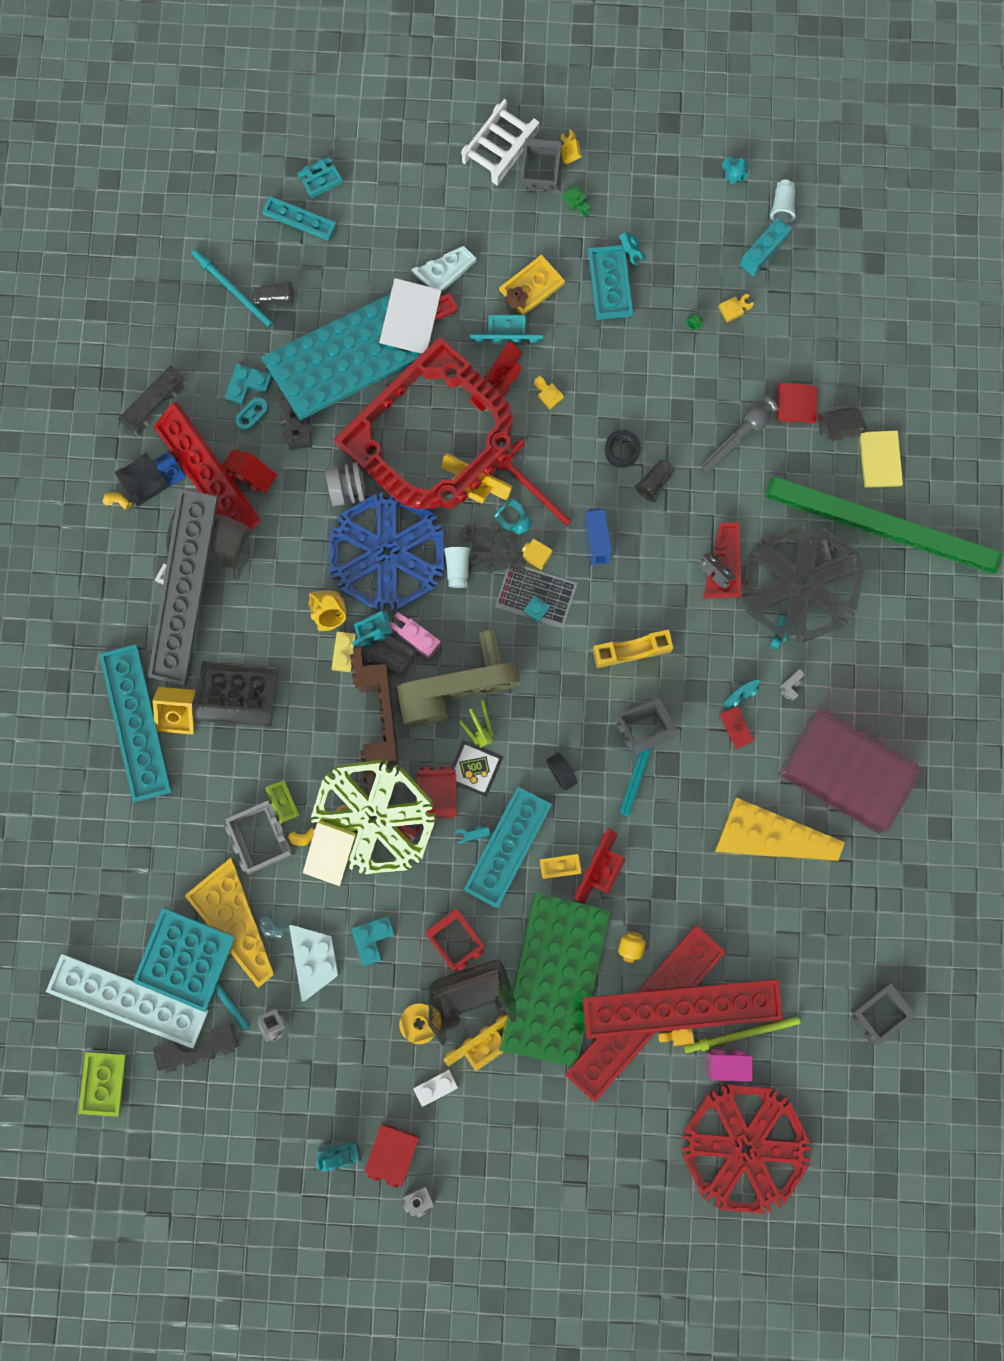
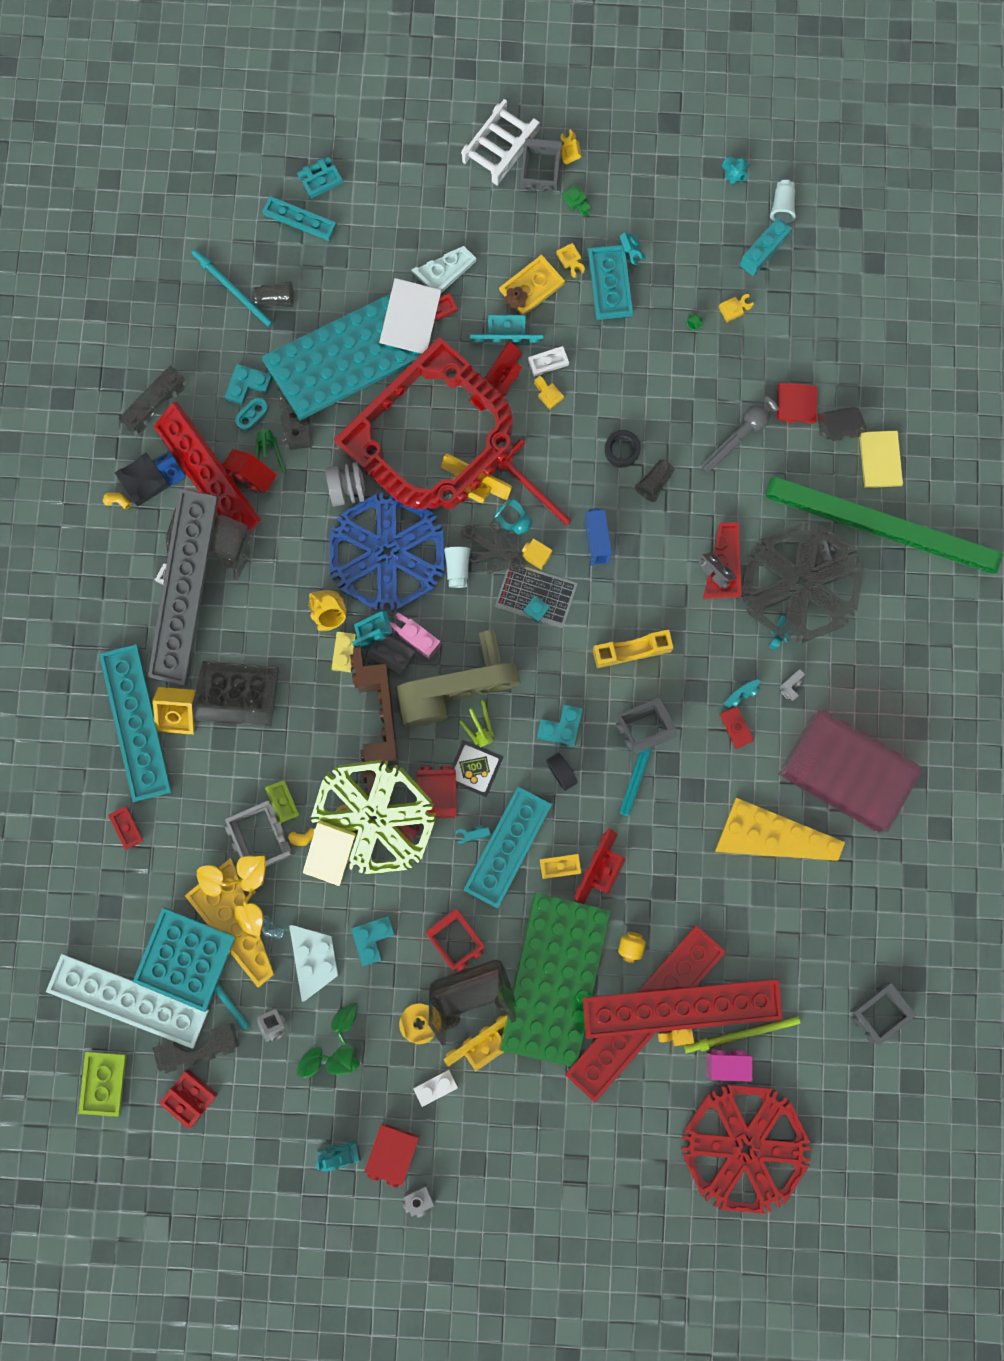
none -> red plate [108,806,144,850]
none -> red slope [159,1069,218,1129]
none -> yellow plant [196,856,266,936]
none -> green plant [255,429,286,474]
none -> green plant [297,1003,360,1078]
none -> white plate [528,346,569,377]
none -> teal plate [537,705,582,747]
none -> yellow plate [556,243,585,278]

